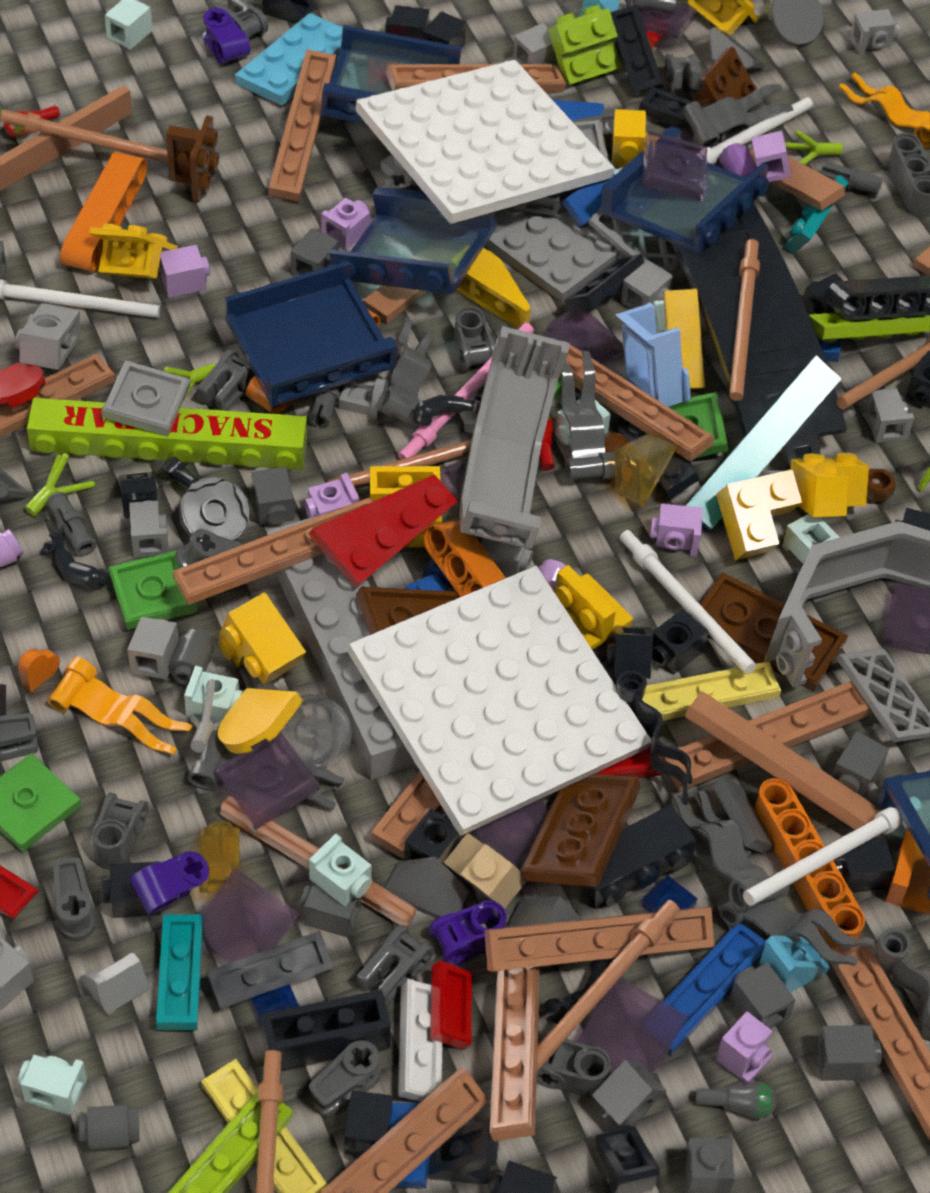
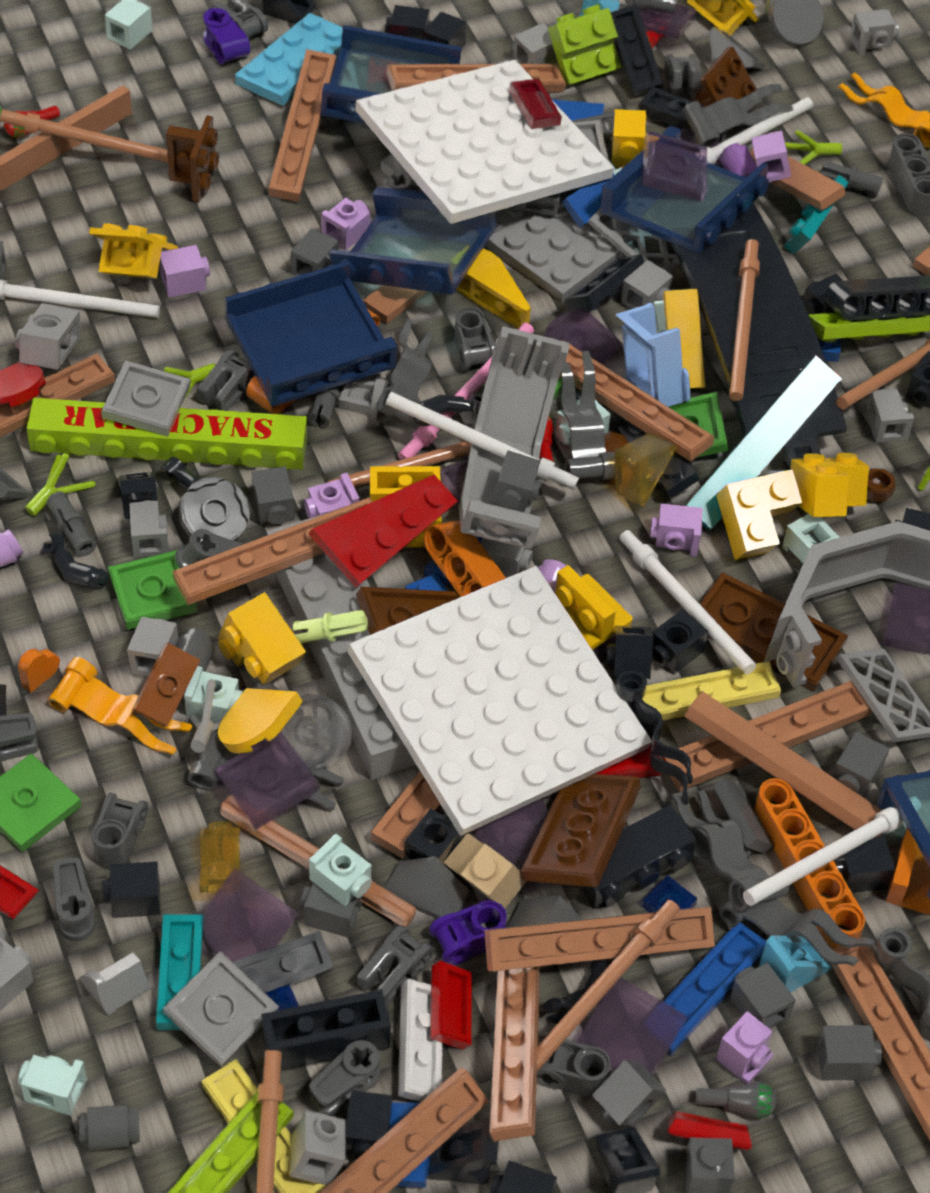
orange beam [60,151,147,272] -> none
dark purple piece [129,851,209,914] -> none
none -> dark orange plate [132,643,200,727]
none -> light grey tile [162,951,279,1068]
none -> light grey brick [290,1110,345,1185]
none -> yellowish green axle [293,610,368,644]
none -> white bar [386,392,579,490]
none -> dark grey brick [491,450,542,512]
none -> dark red tile [509,78,562,129]
none -> red tile [668,1111,752,1150]

